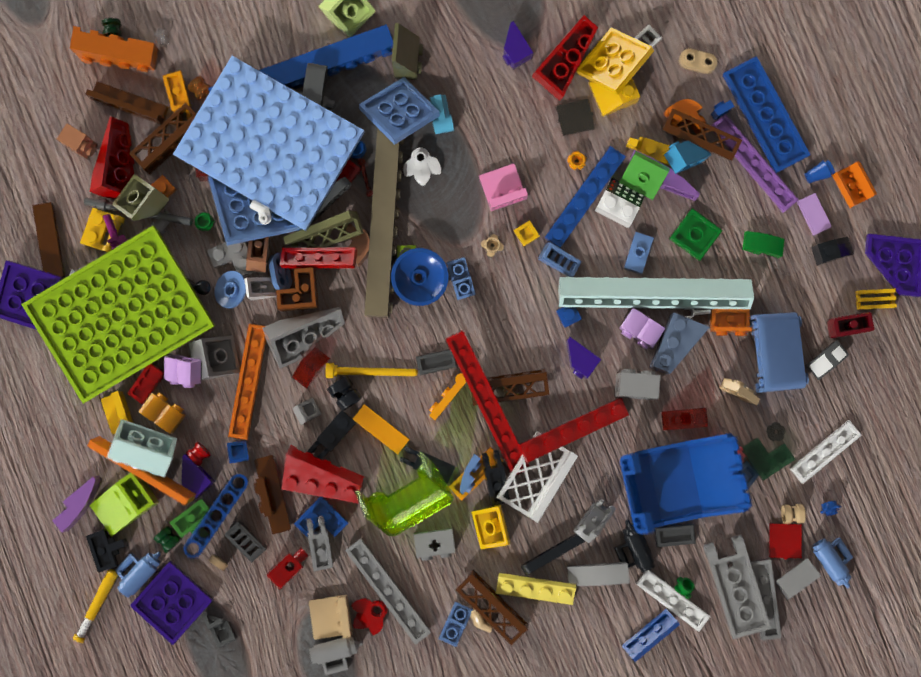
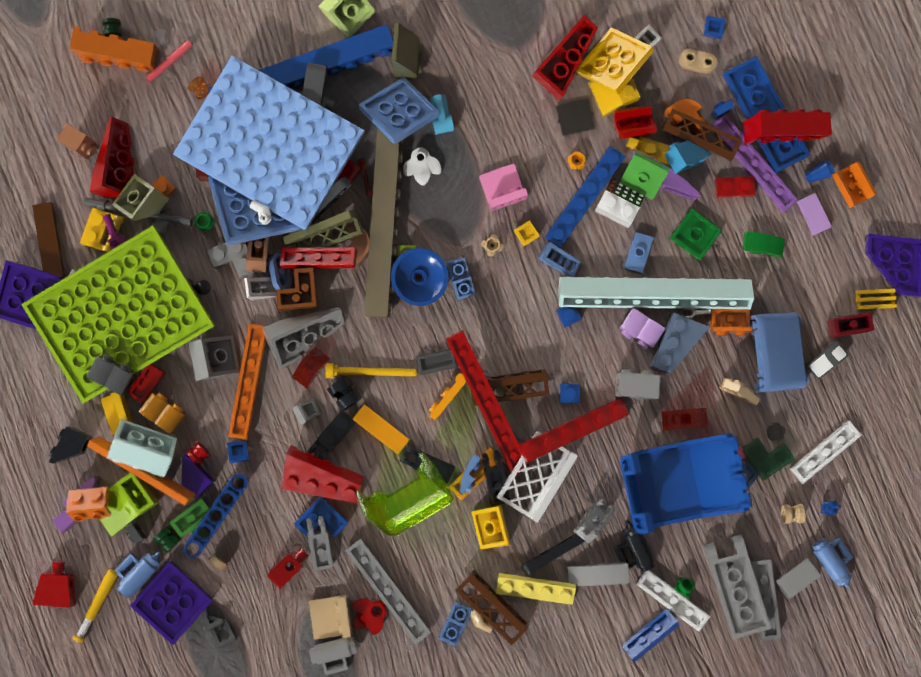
reddish brown fence [85,81,168,125] -> none
black hinge [86,529,128,573] -> none
reddish brown fence [129,103,196,175] -> none
light orange hinge [162,70,193,126] -> none
lavender brick [164,354,201,388] -> none
medium blue dish [215,271,246,309] -> none
dark grey slope [224,521,266,563] -> none
reddish brown bracket [254,455,291,534] -> none
blue plate [350,141,366,159] -> none
light grey brick [414,528,456,561] -> none
dark purple slope [502,21,533,69] -> none
dark purple slope [566,337,601,379] -> none
dark grey tile [654,524,696,547] -> none
red piece [769,523,802,560] -> none
black slope [811,237,854,266] -> none
none -> red torso [32,561,76,608]
none -> black slope [49,427,92,464]
none -> orange bracket [66,487,111,521]
none -> dark grey brick [86,354,135,395]
none -> dark grey plate [125,522,147,544]
none -> coral bar [146,40,193,83]
none -> blue plate [560,384,580,404]
none -> red bracket [614,105,656,139]
none -> blue plate [703,16,725,39]
none -> red plate [715,176,755,198]
none -> red wedge [742,109,832,145]

